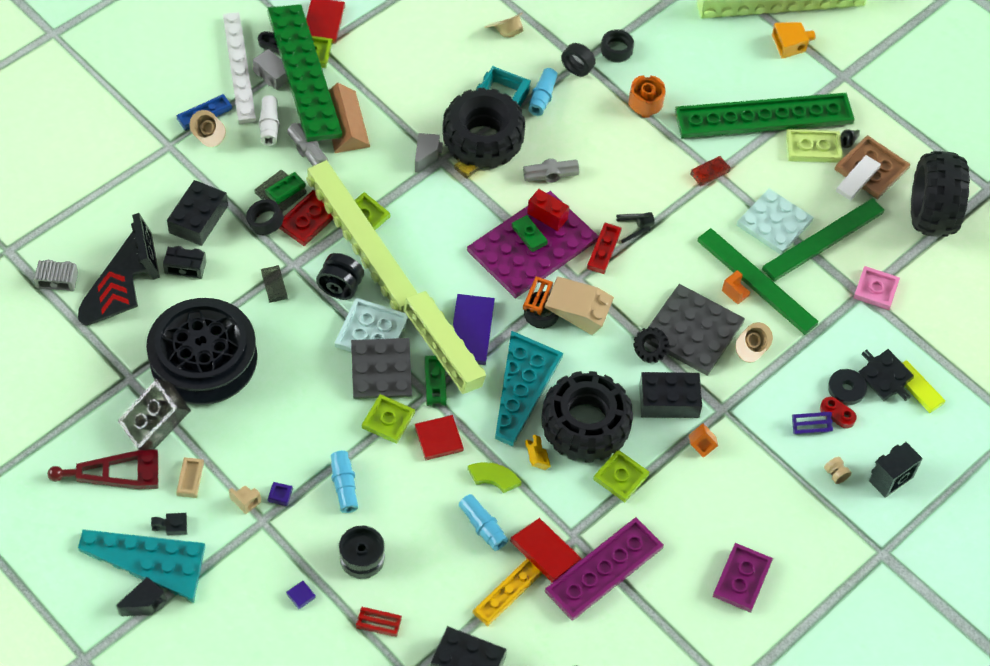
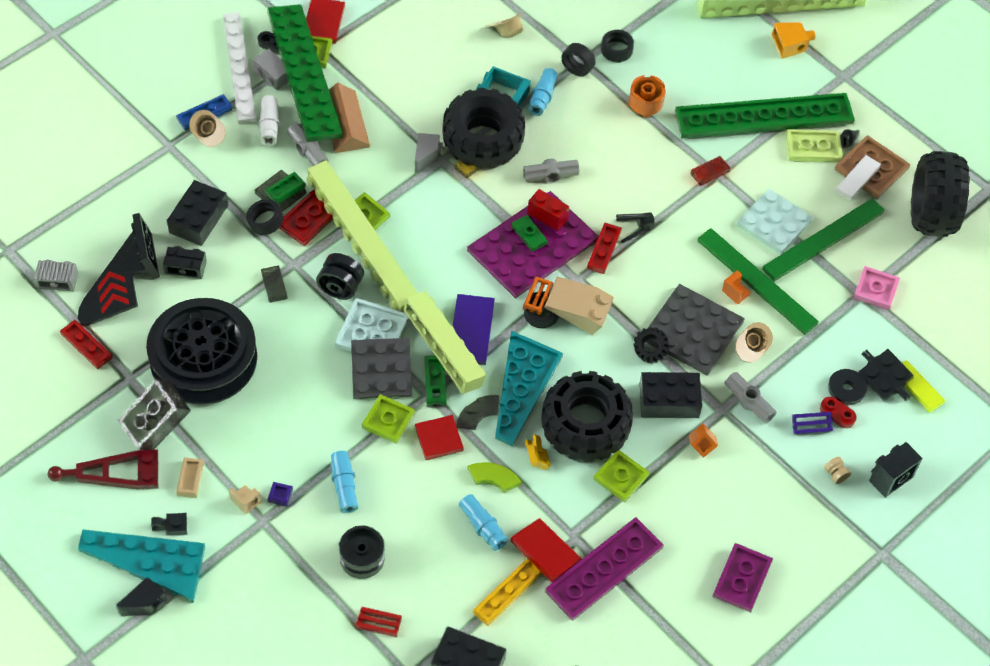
dark purple tile [286,580,316,610] -> none
none -> red tile [60,320,113,370]
none -> clear smoke tile [457,395,500,430]
none -> light grey piece [724,372,777,424]

